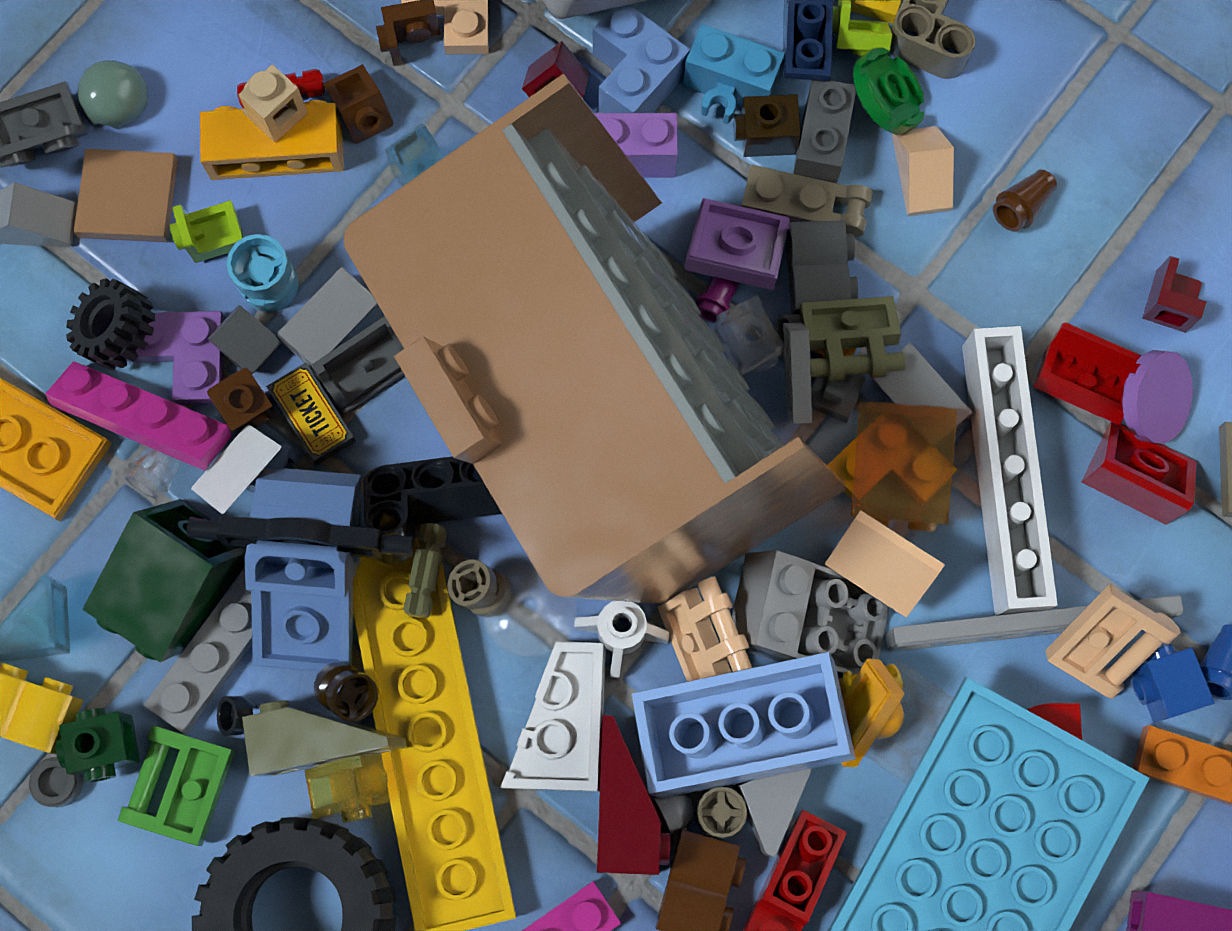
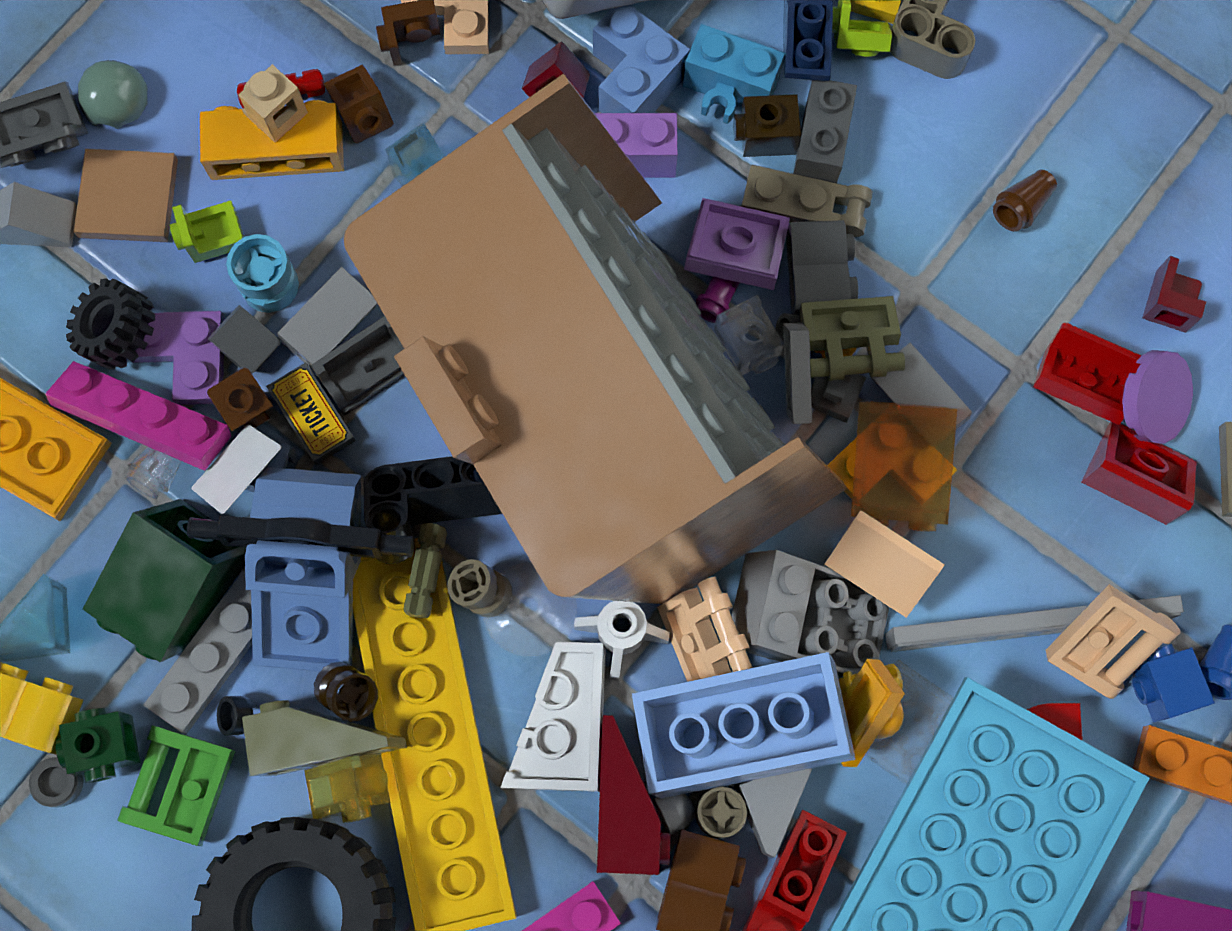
green tile [853,47,925,135] -> none
light nougat slope [892,126,954,216] -> none
white brick [962,326,1058,616] -> none

